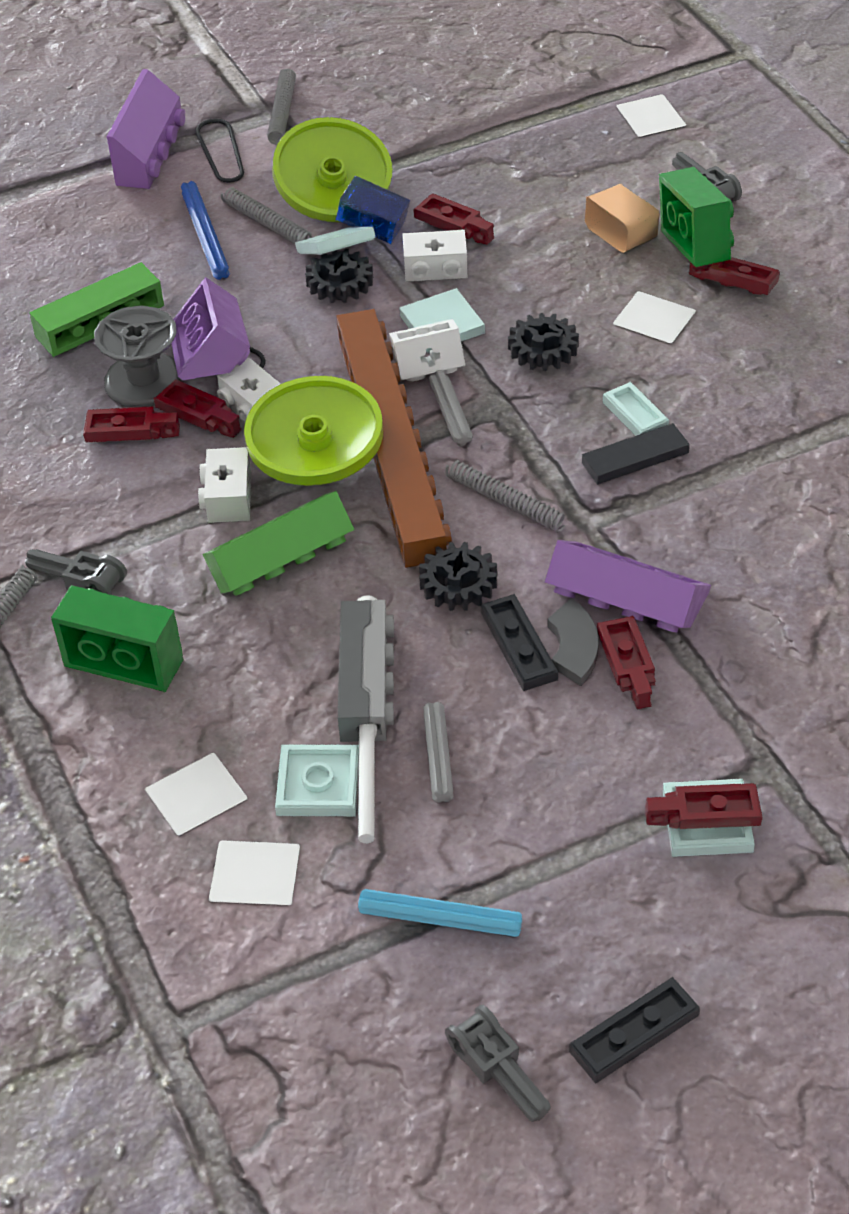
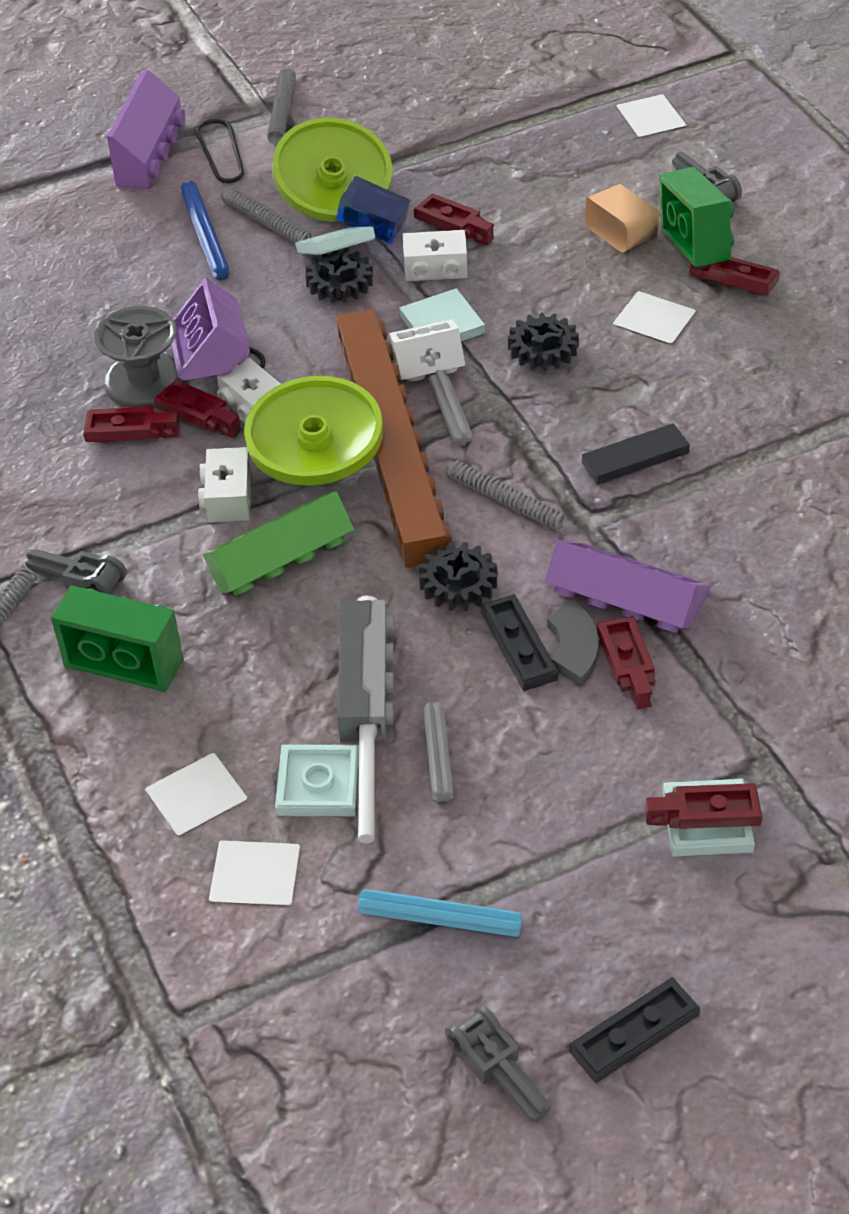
bright green brick [29,262,164,357] -> none
light aqua tile [603,382,669,436] -> none

